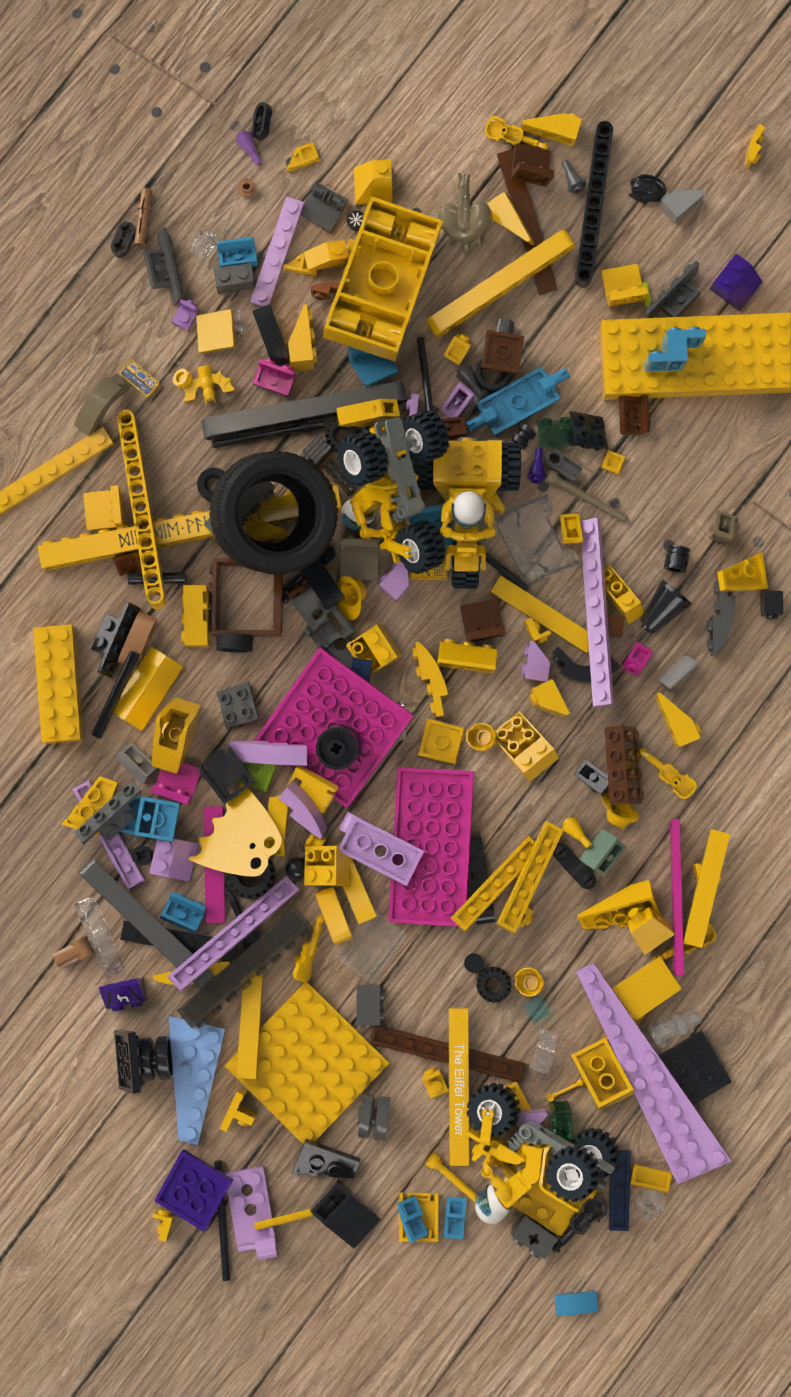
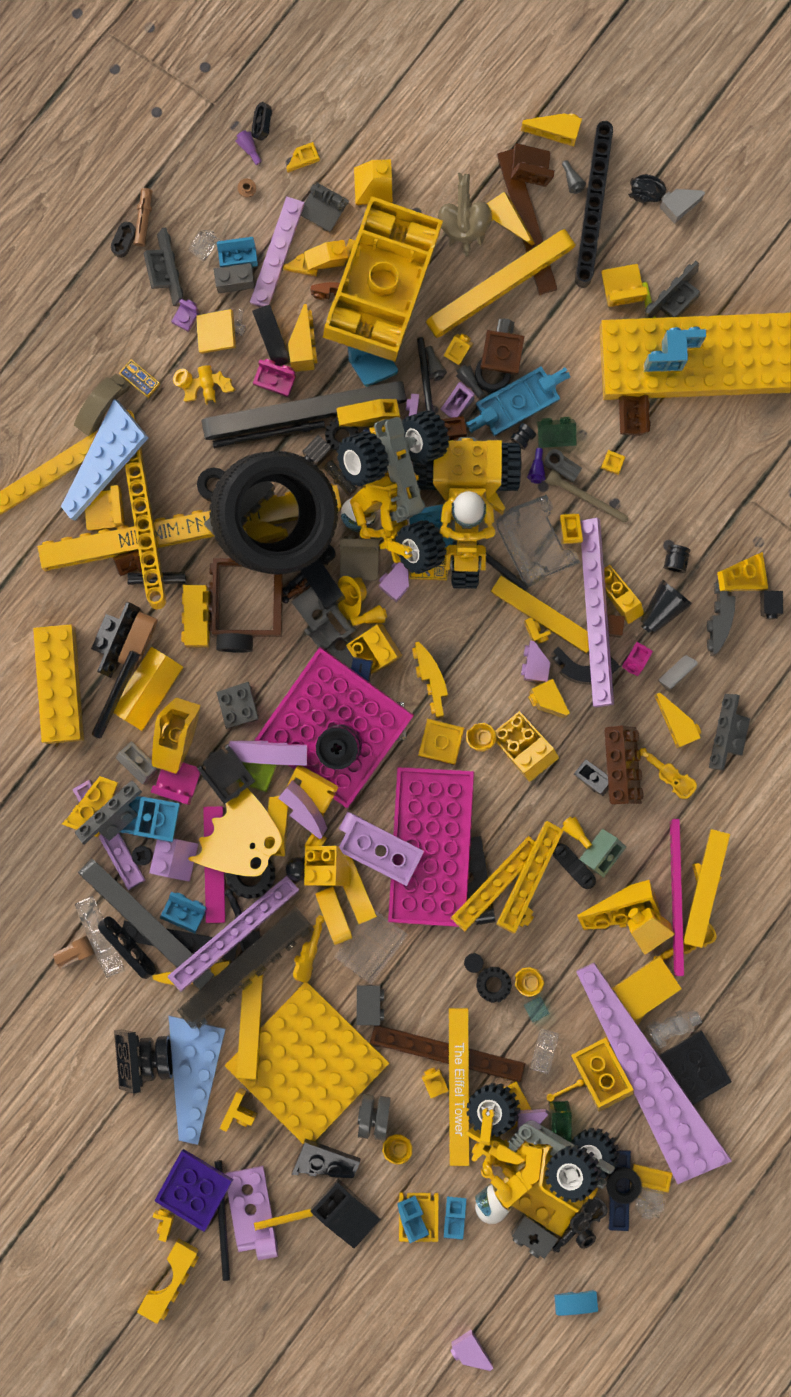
dark purple slope [99,977,147,1012] -> none
black tile [347,210,364,231] -> none
yellow piece [425,1152,479,1203] -> none
yellow slope [437,639,497,674] -> none
reddish brown bracket [460,599,505,642] -> none
yellow piece [485,116,549,150] -> none
black hinge [568,411,608,451] -> none
yellow piece [601,790,639,830] -> none
dark tan slope [709,511,736,544] -> none
dark purple slope [710,253,763,312] -> none
yellow slope [745,123,766,169] -> none
none -> light blue wing [61,399,149,520]
none -> black beam [98,916,156,979]
none -> yellow arch [137,1238,199,1324]
none -> yellow cone [351,605,387,626]
none -> yellow hair [382,1134,413,1165]
none -> dark grey cone [426,346,447,381]
none -> lavender slope [450,1330,493,1371]
none -> black tile [576,1229,596,1249]
none -> black tyre [606,1167,642,1204]
none -> dark grey bracket [709,694,750,770]

